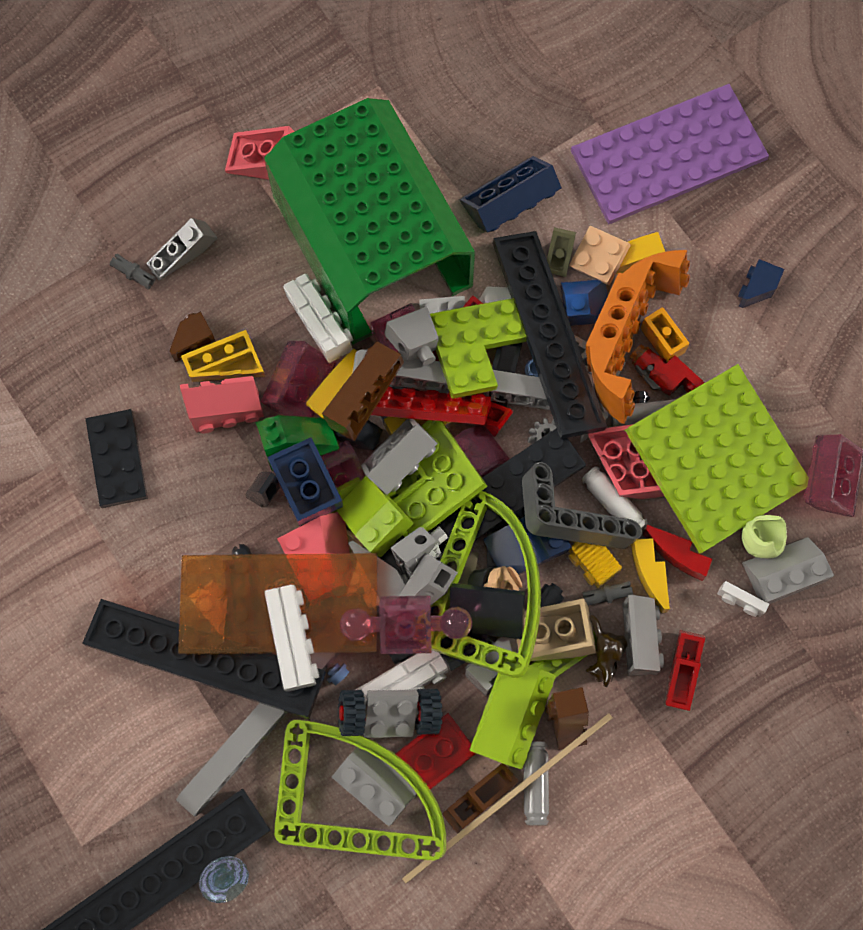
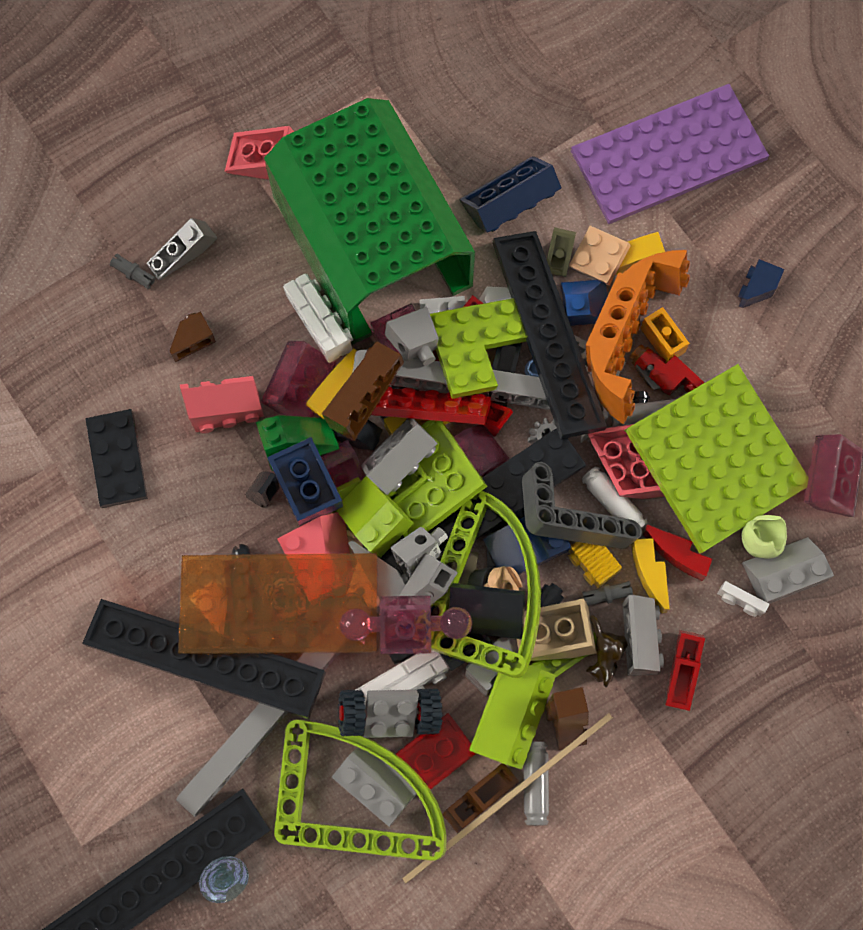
yellow wedge [181,330,265,382] -> none
white brick [264,585,319,691] -> none
medium blue plate [327,663,349,686] -> none

